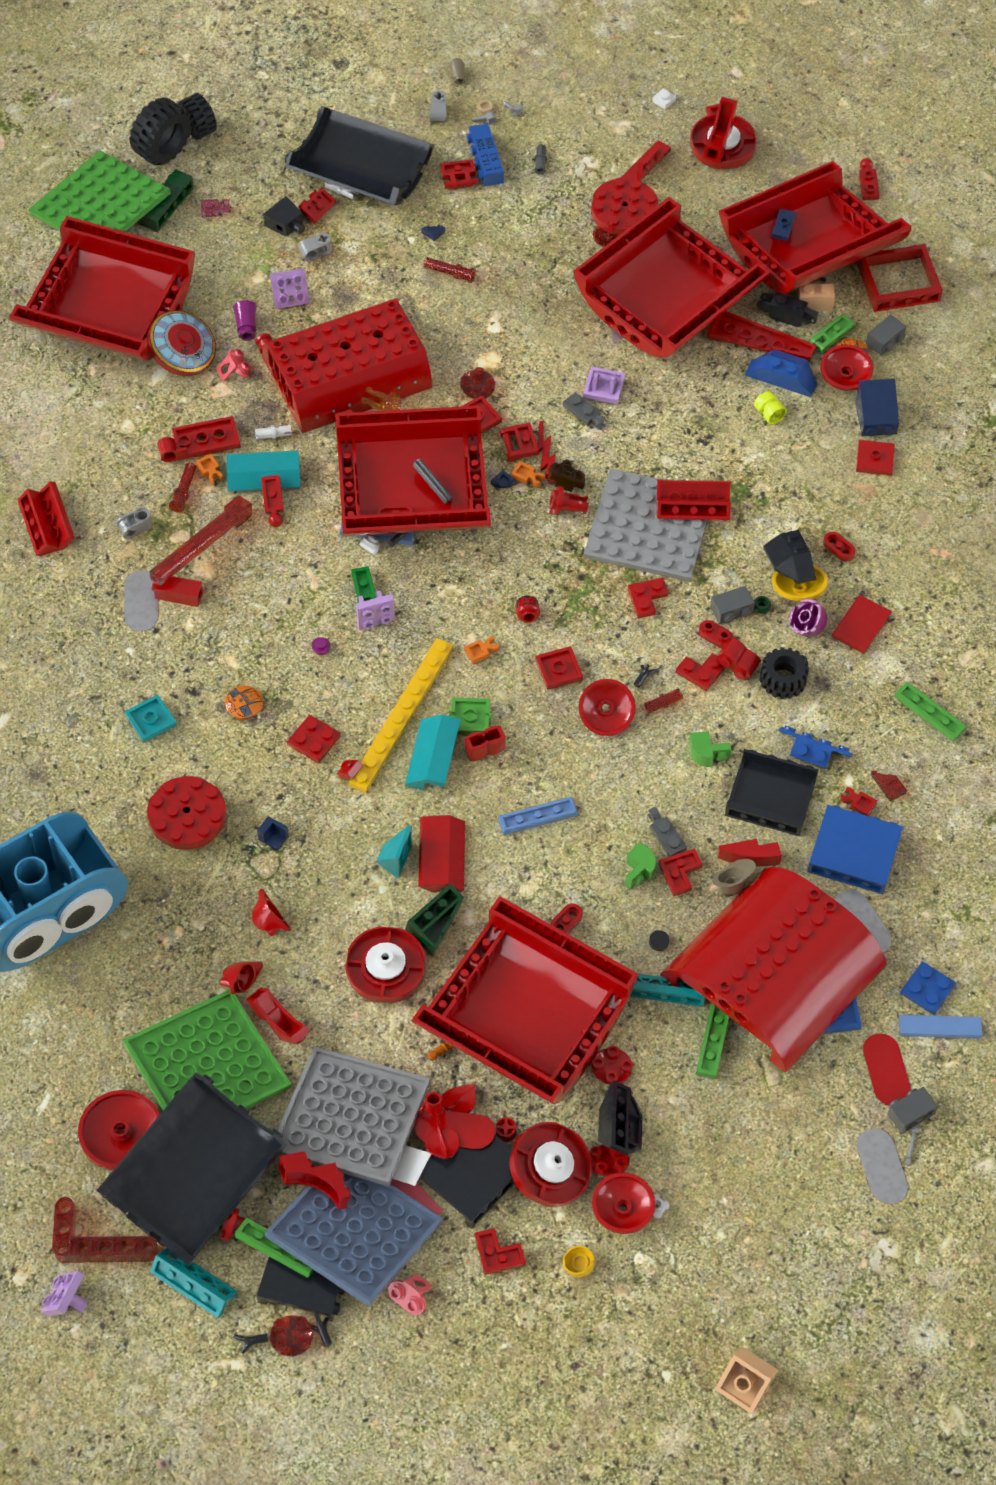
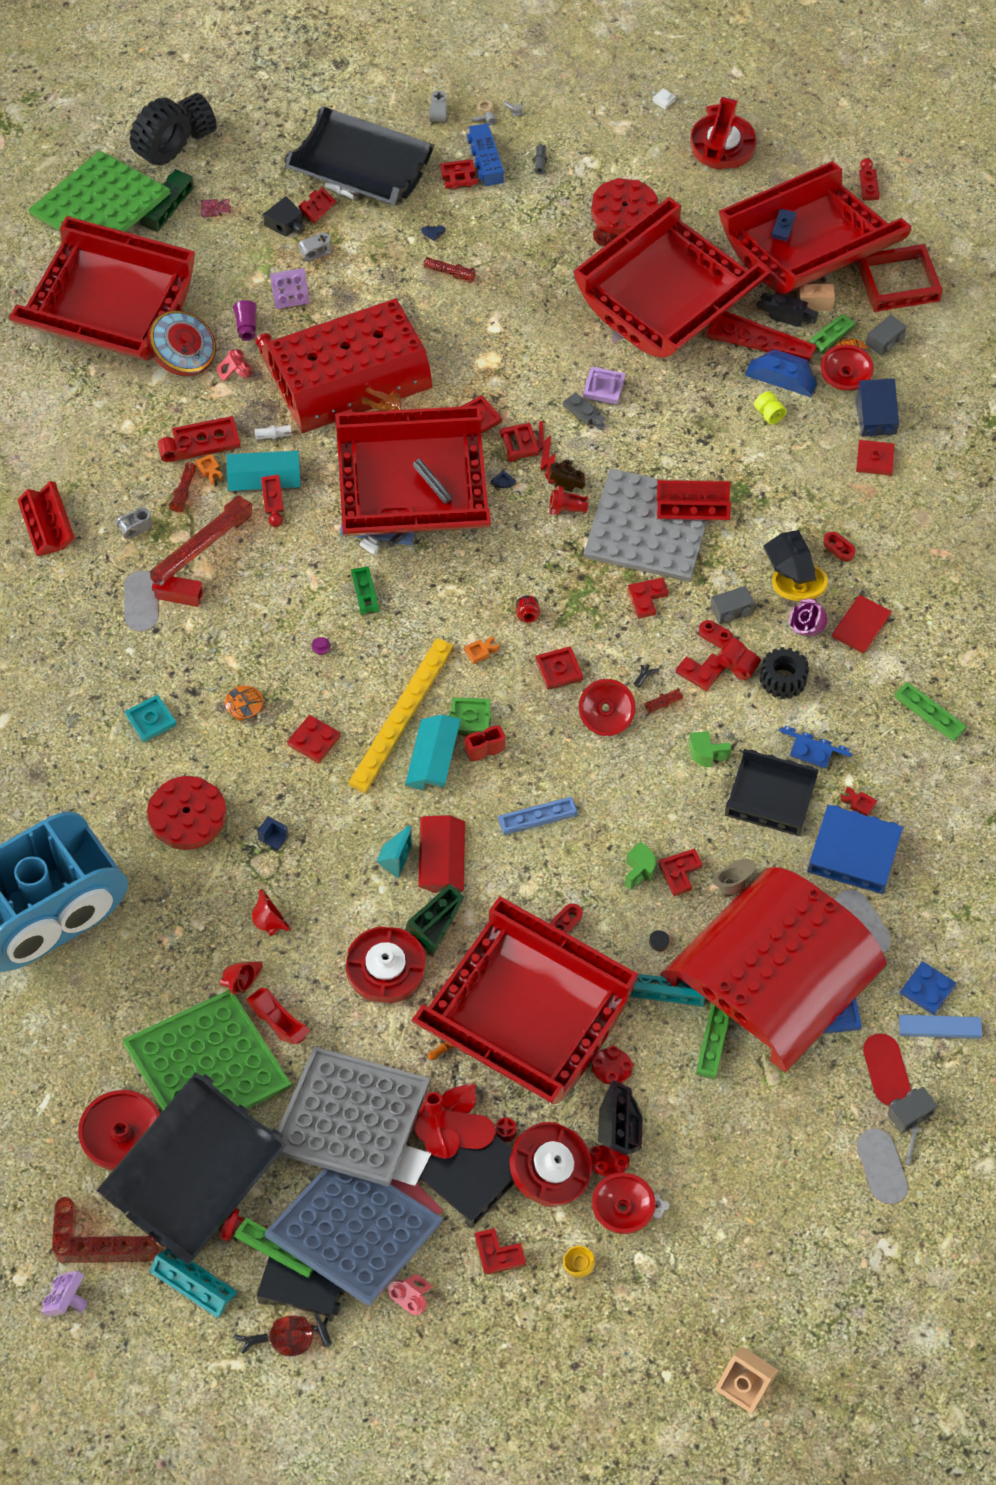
red arch [278,1151,351,1210] -> none
red plate [337,760,363,779] -> none
lavender plate [356,591,395,630] -> none
dark tan cone [449,58,465,84] -> none
clear red dish [460,367,496,399] -> none
orange plate [511,461,545,488] -> none
red bracket [621,140,671,181] -> none
dark grey plate [648,807,687,857] -> none
red slope [717,839,782,866] -> none
dark green plate [754,596,771,614] -> none
clear red tile [870,770,907,802] -> none

